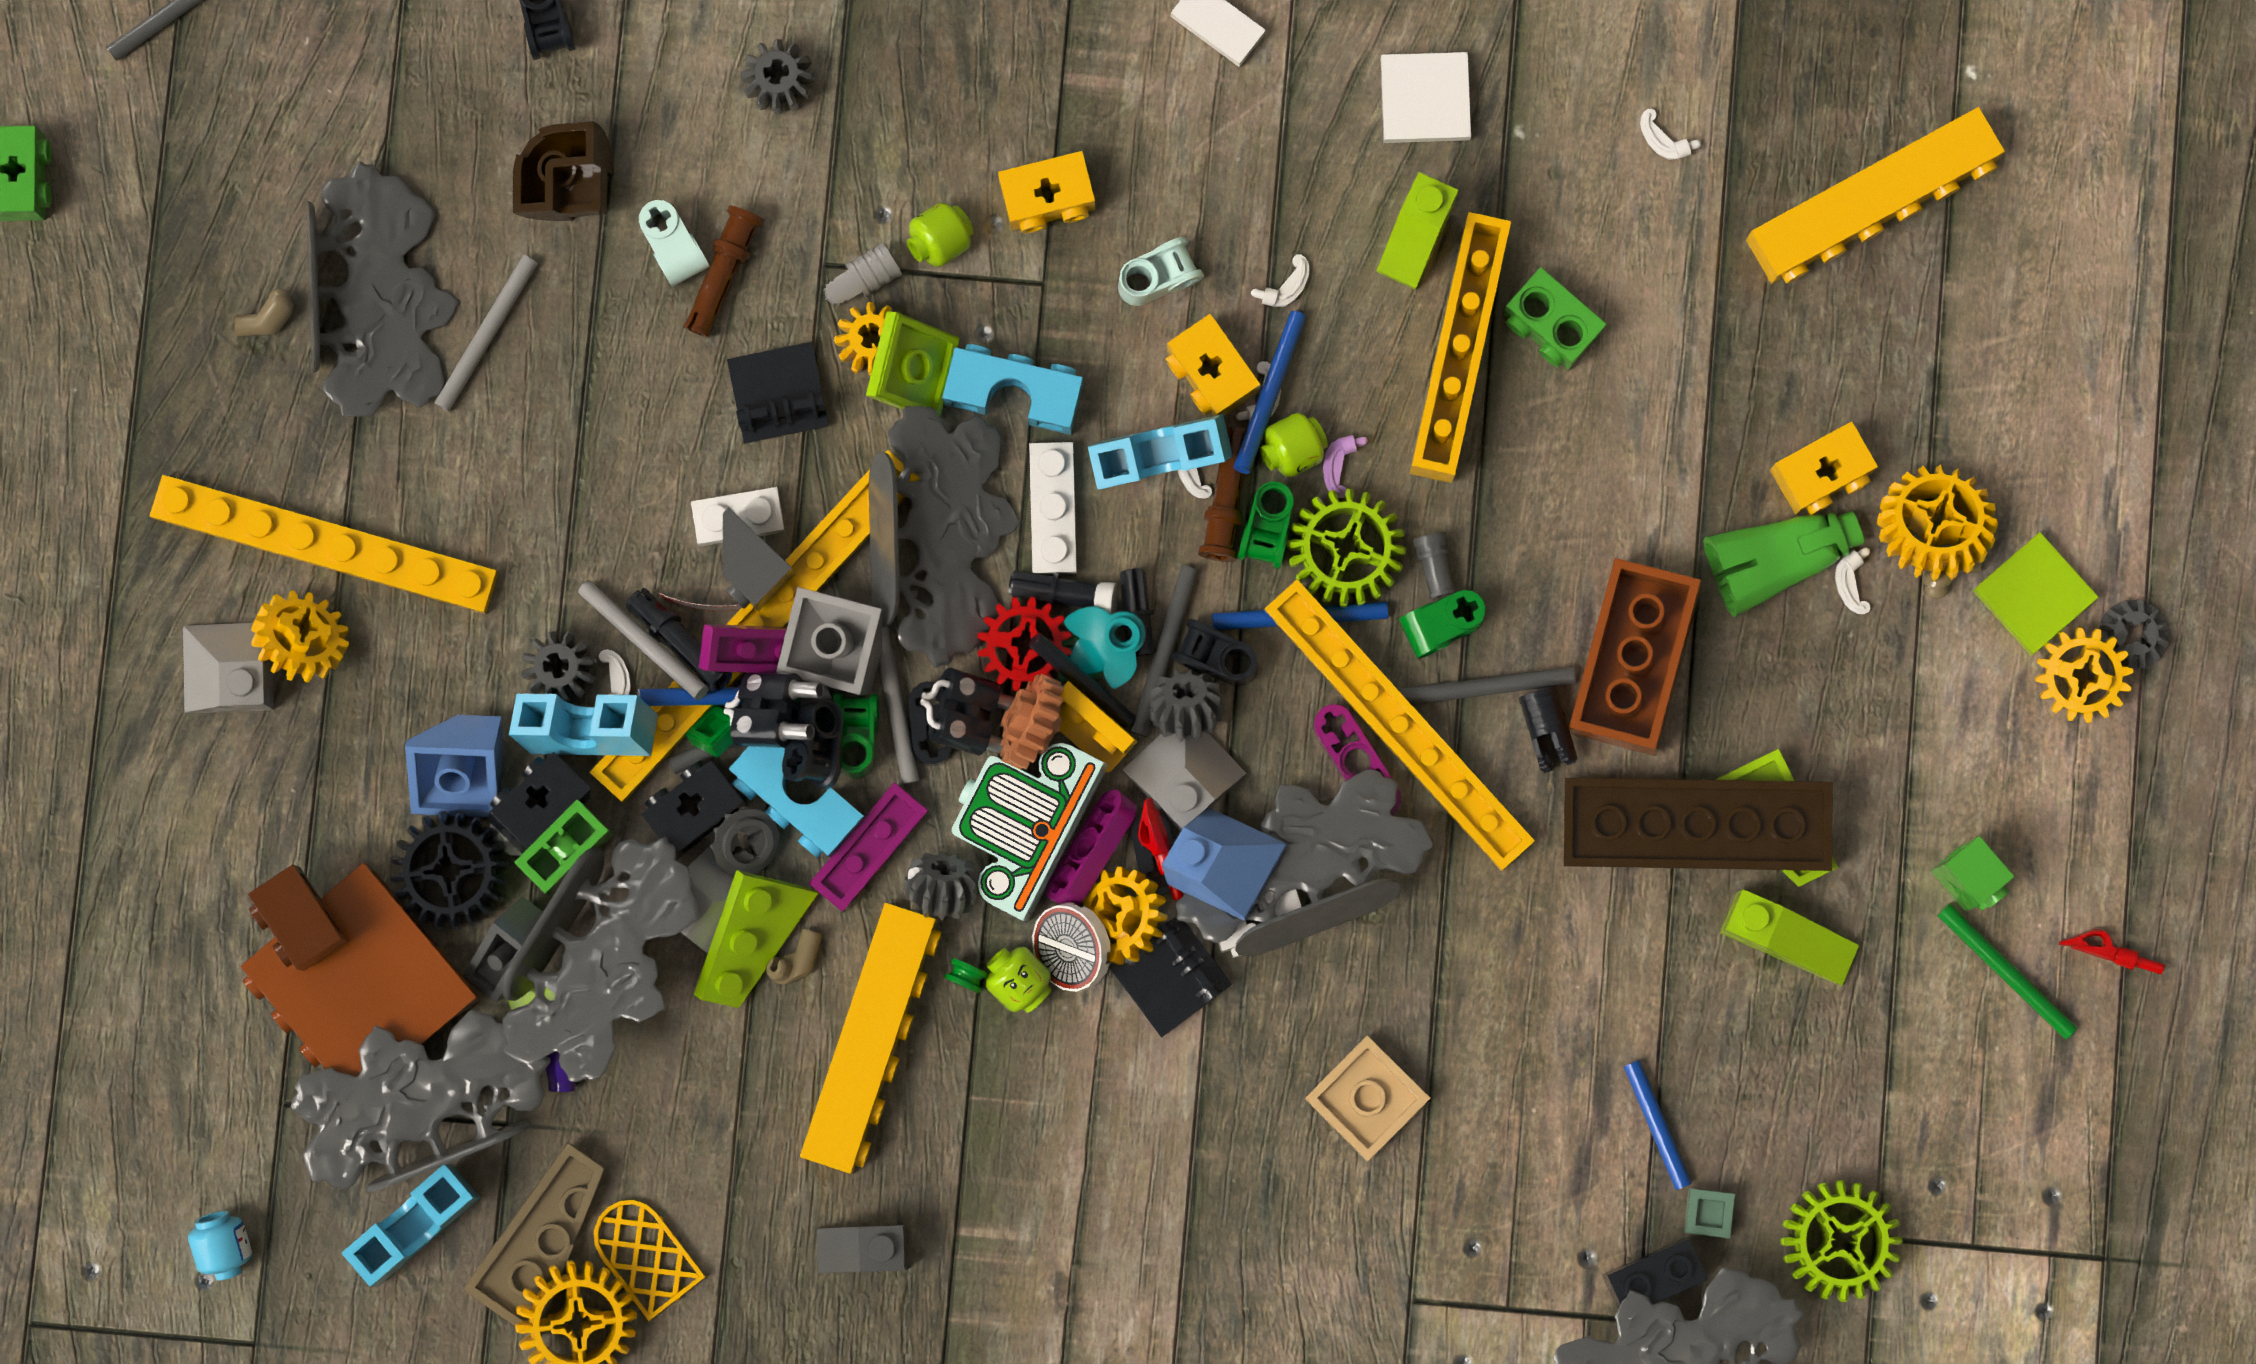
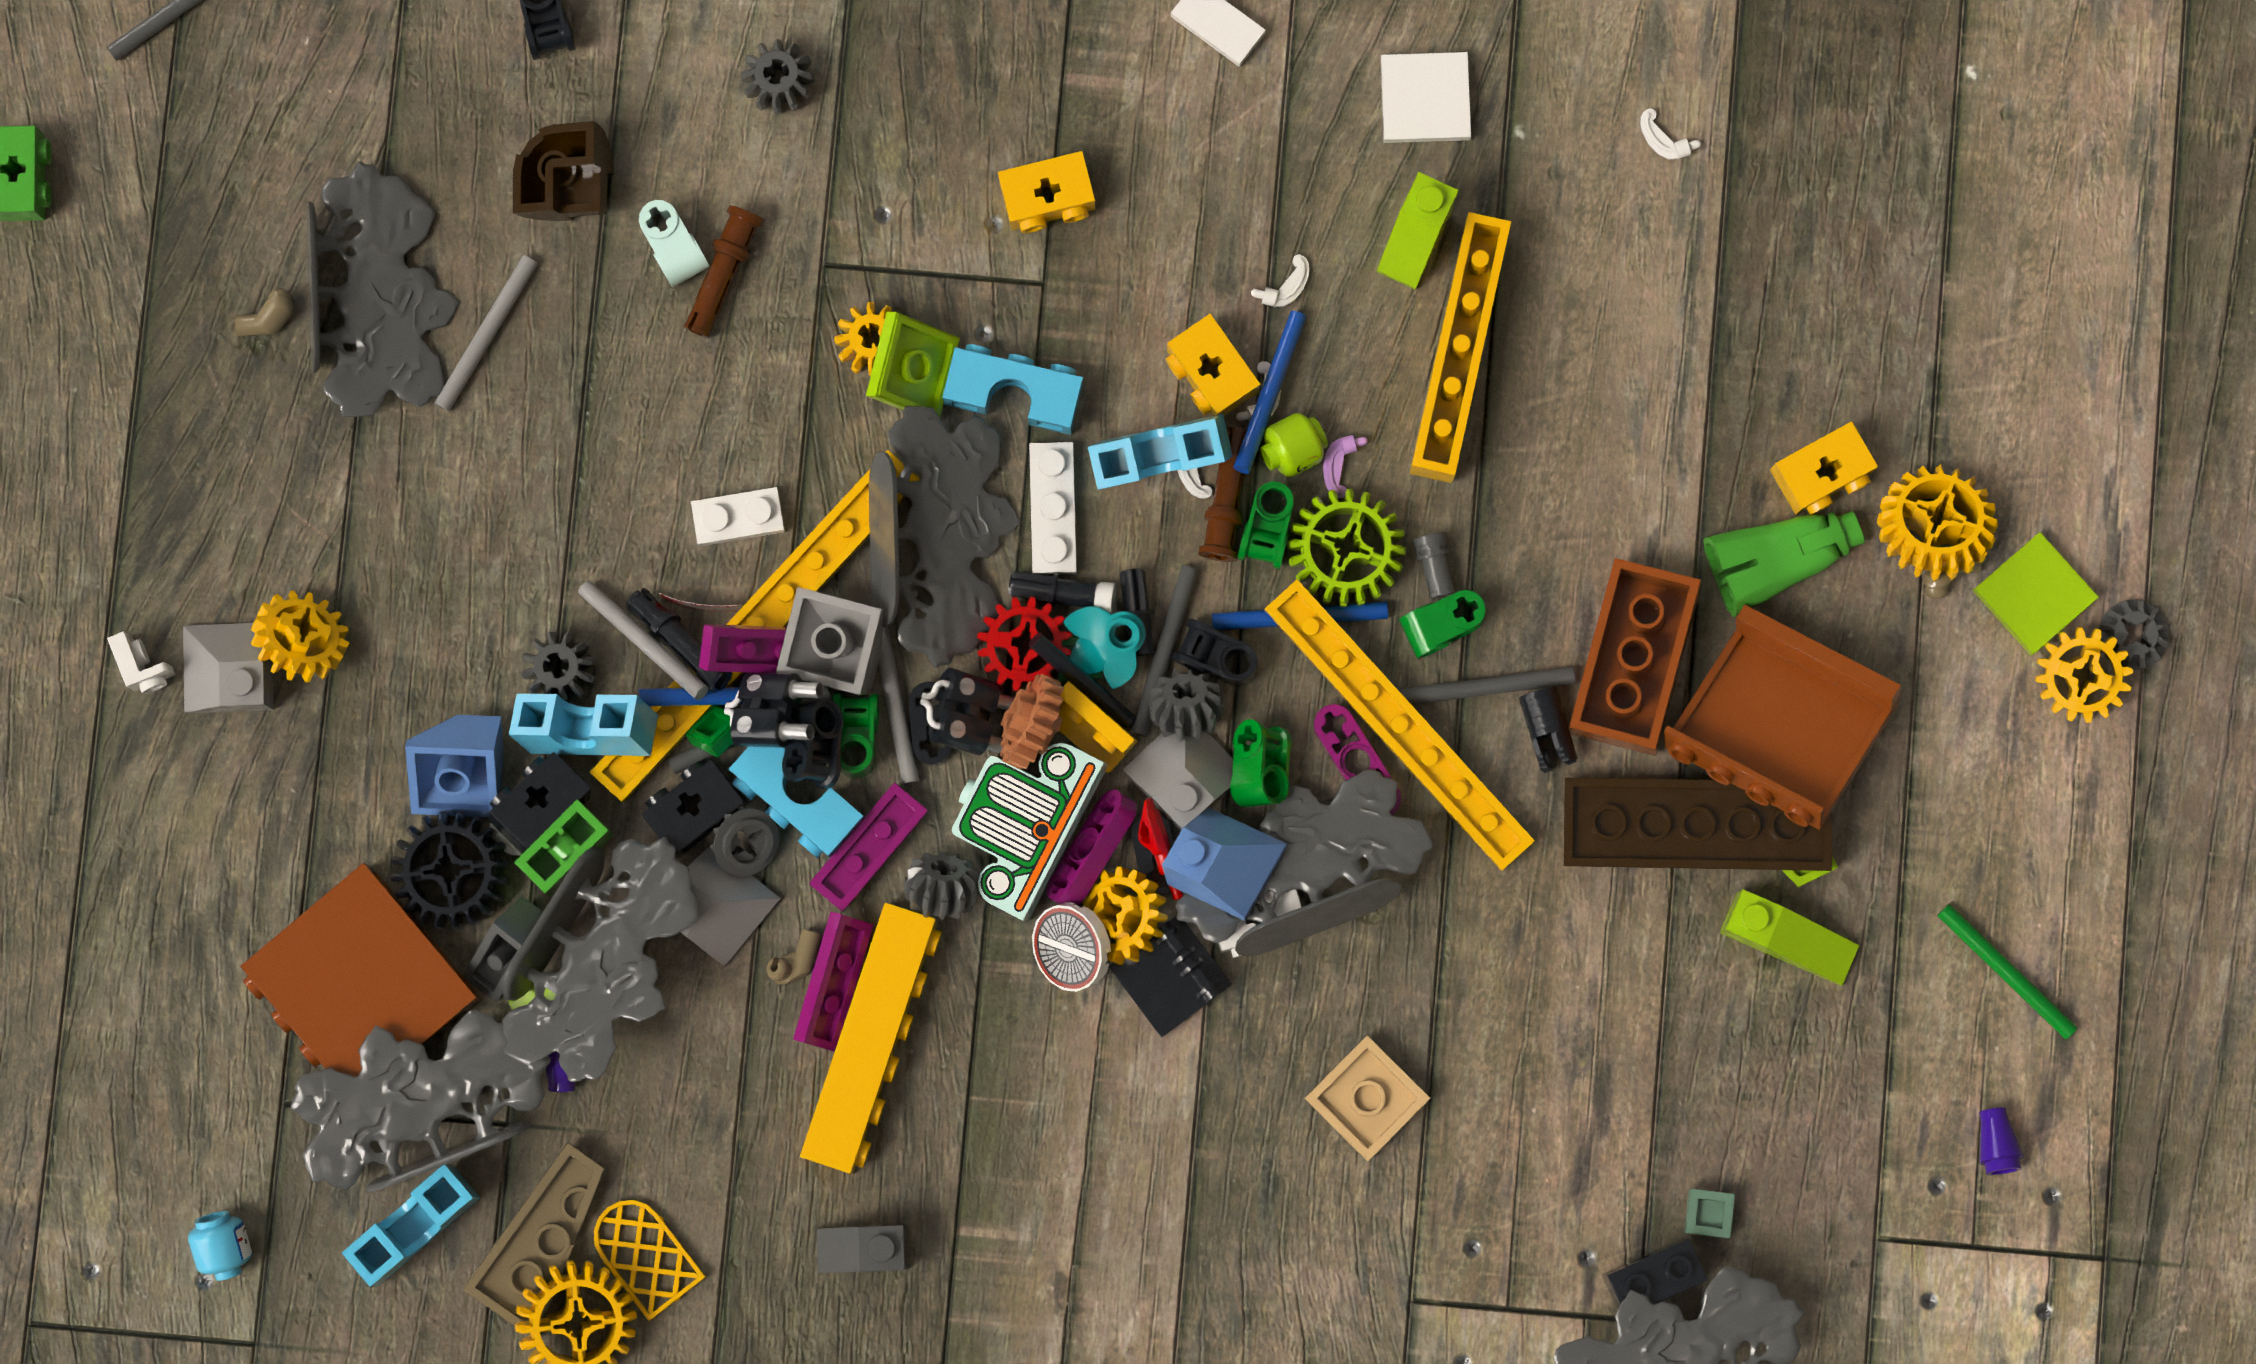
yellow plate [149,475,499,614] -> none
reddish brown brick [248,864,349,971] -> none
white piece [599,649,631,695] -> none
lime wing [694,870,818,1008] -> none
dark grey slope [723,507,795,612] -> none
black hinge [727,342,829,444] -> none
light grey hinge [823,242,902,306] -> none
lime head [907,202,974,267] -> none
green bush [944,958,989,994] -> none
lime head [986,947,1052,1013] -> none
light aqua piece [1118,236,1204,306] -> none
bright green brick [1503,267,1607,371] -> none
blue bar [1623,1060,1692,1190] -> none
yellow brick [1746,107,2005,285] -> none
lime gear [1780,1180,1903,1302] -> none
white piece [1835,547,1870,615] -> none
bright green brick [1931,836,2014,911] -> none
red hand [2058,929,2165,975] -> none
none -> white bracket [107,631,176,694]
none -> magenta plate [793,912,873,1052]
none -> green piece [1230,719,1292,807]
none -> dark orange panel [1664,605,1901,830]
none -> dark purple cone [1979,1107,2024,1175]

